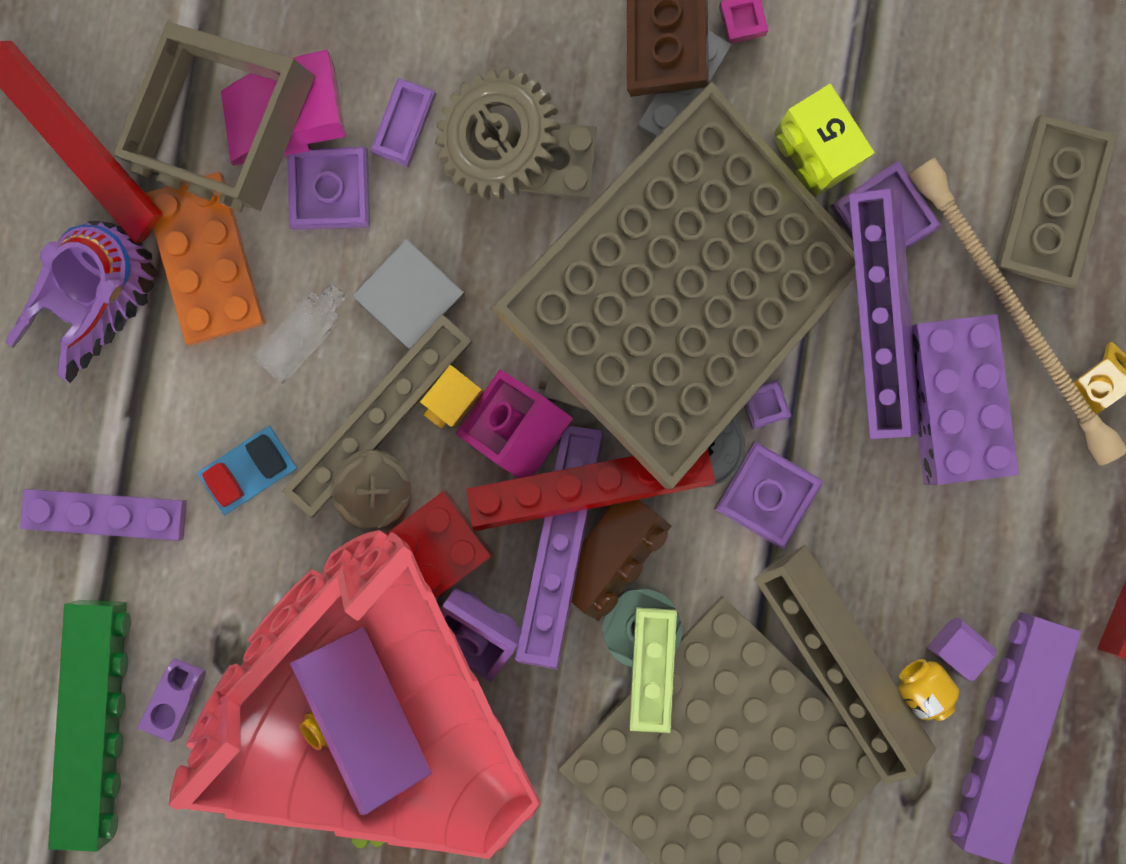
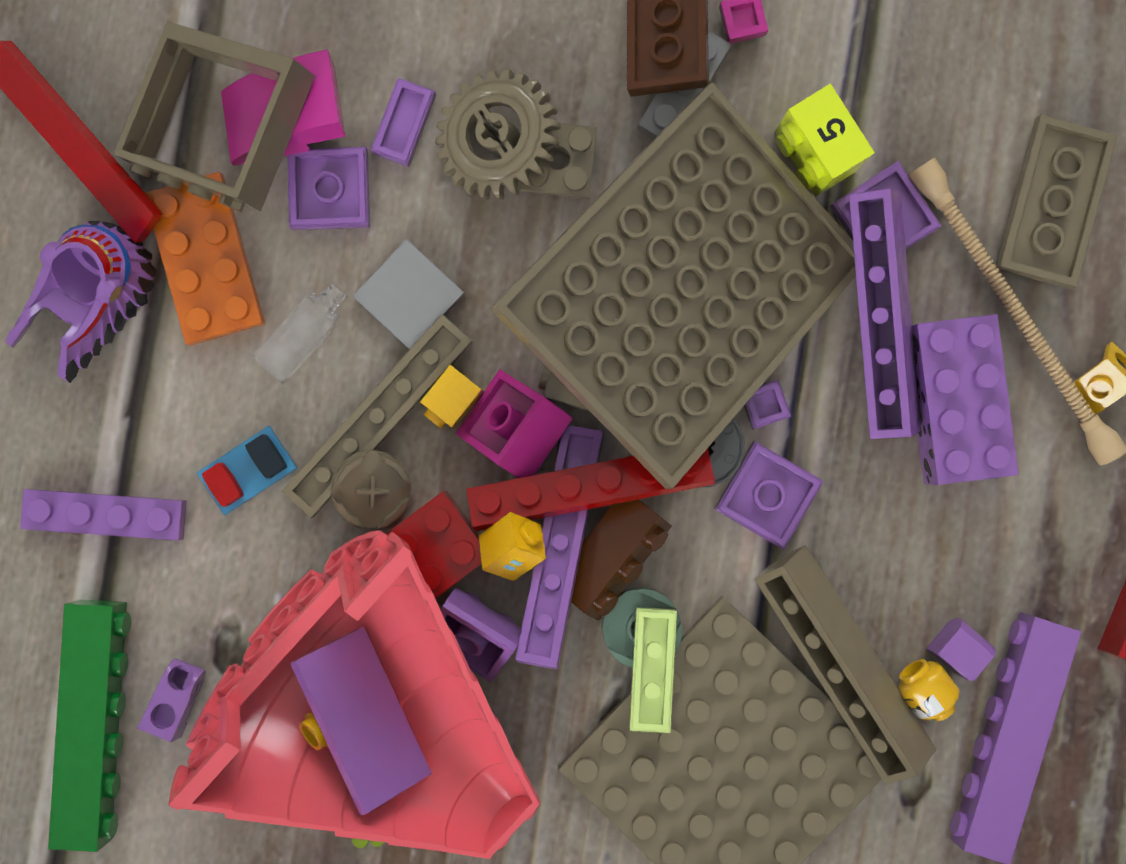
none -> yellow brick [479,512,546,581]

